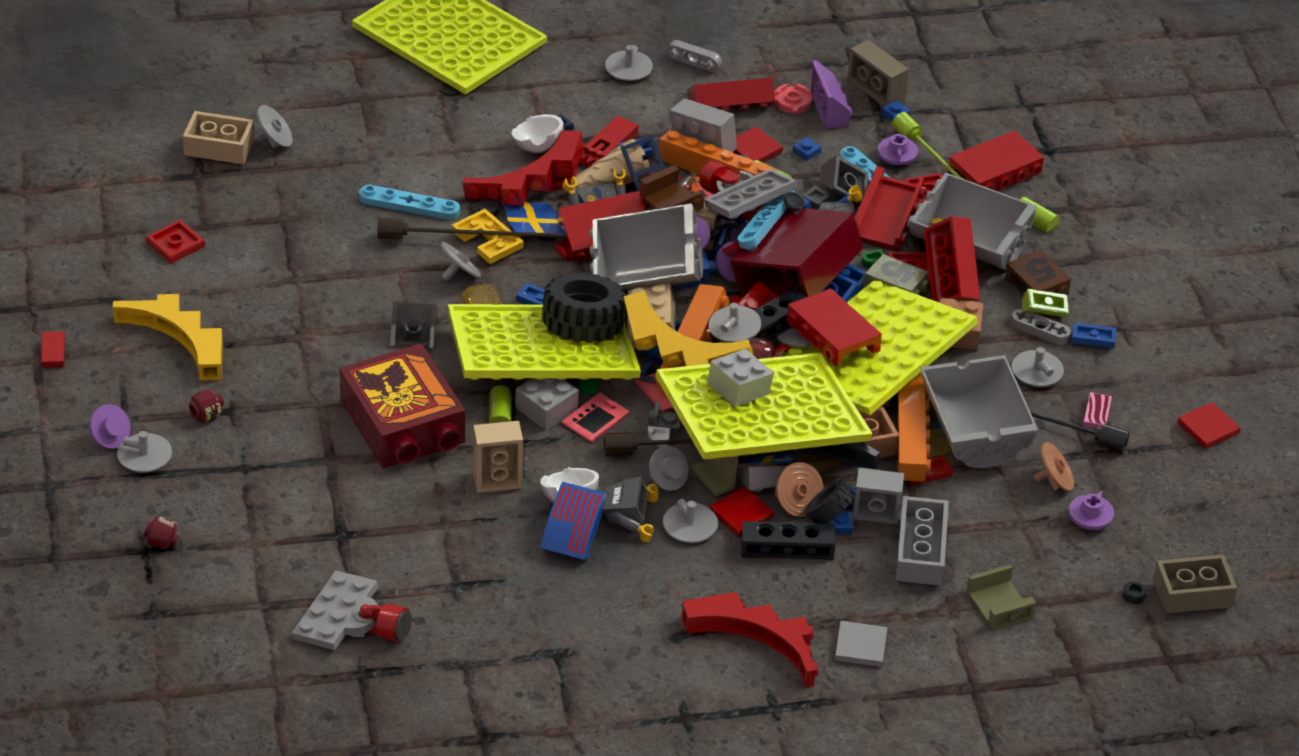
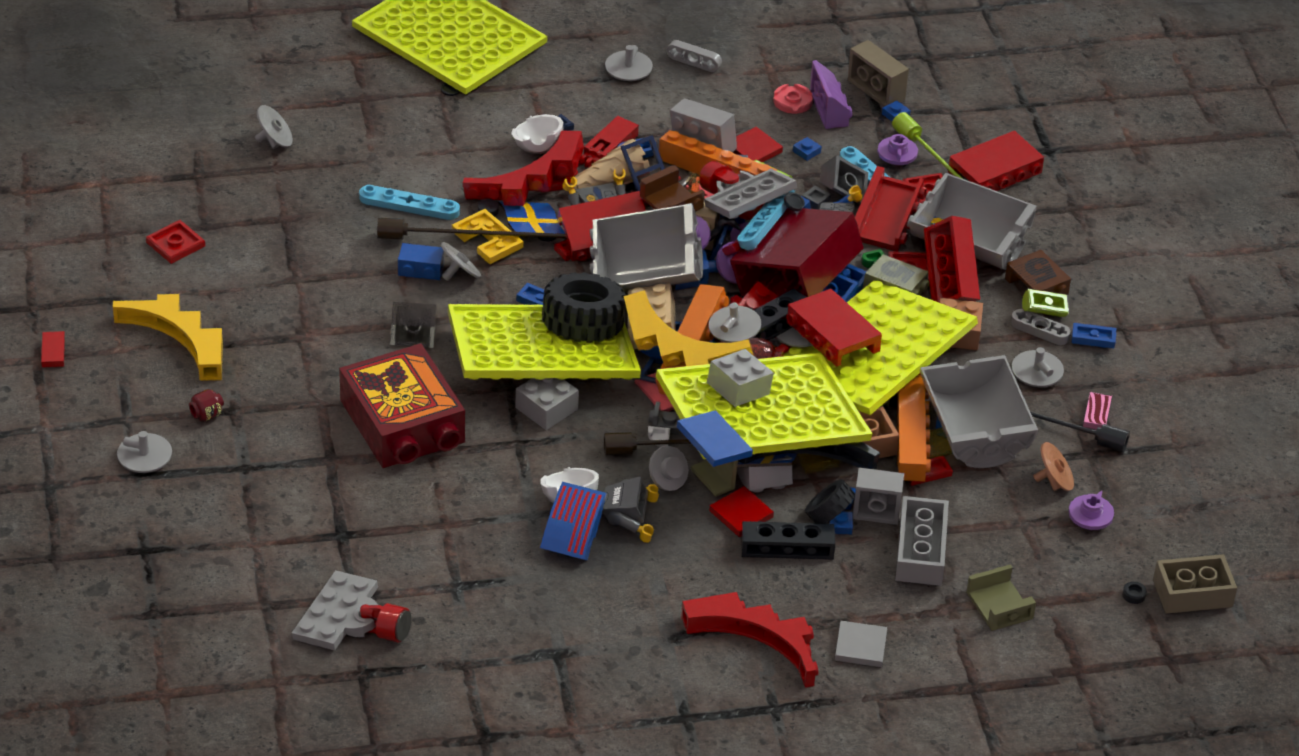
medium lavender piece [89,404,131,449] -> none
dark red head [144,516,180,550] -> none
tan brick [183,111,255,164] -> none
clear yellow piece [461,284,502,305] -> none
tan brick [473,421,523,493] -> none
lime brick [489,385,512,424] -> none
coral container [561,393,630,443] -> none
green tile [578,378,600,394] -> none
light grey shield [663,499,718,543] -> none
red slope [687,77,775,111] -> none
nougat shield [775,462,824,517] -> none
lime brick [1020,197,1060,233] -> none
red tile [1177,402,1240,449] -> none
none -> blue brick [398,243,444,280]
none -> tile [676,410,753,467]

